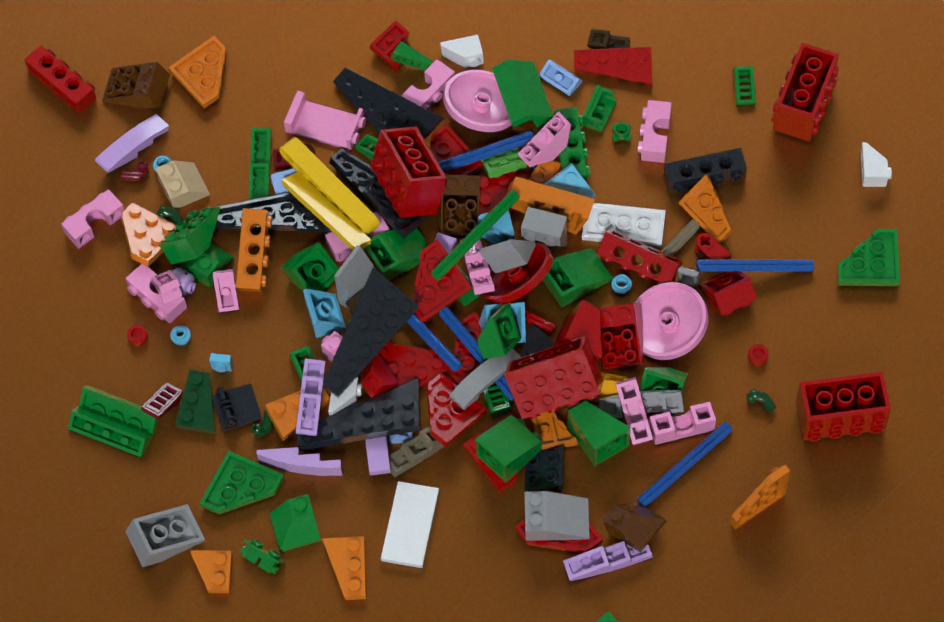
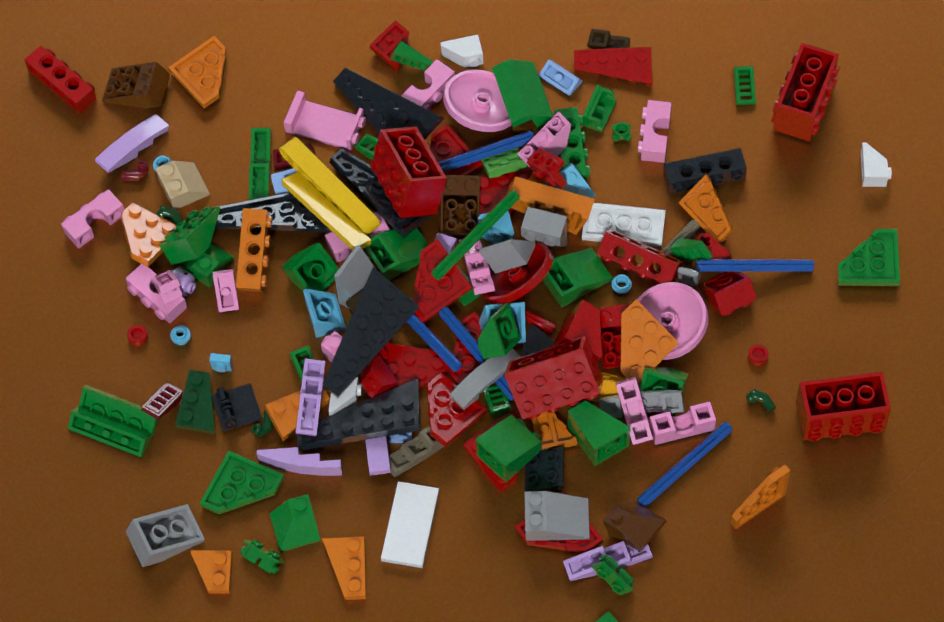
none -> red bracket [526,148,567,189]
none -> green hinge [591,554,634,595]
none -> orange plate [620,299,679,384]
none -> green slope [670,238,712,262]

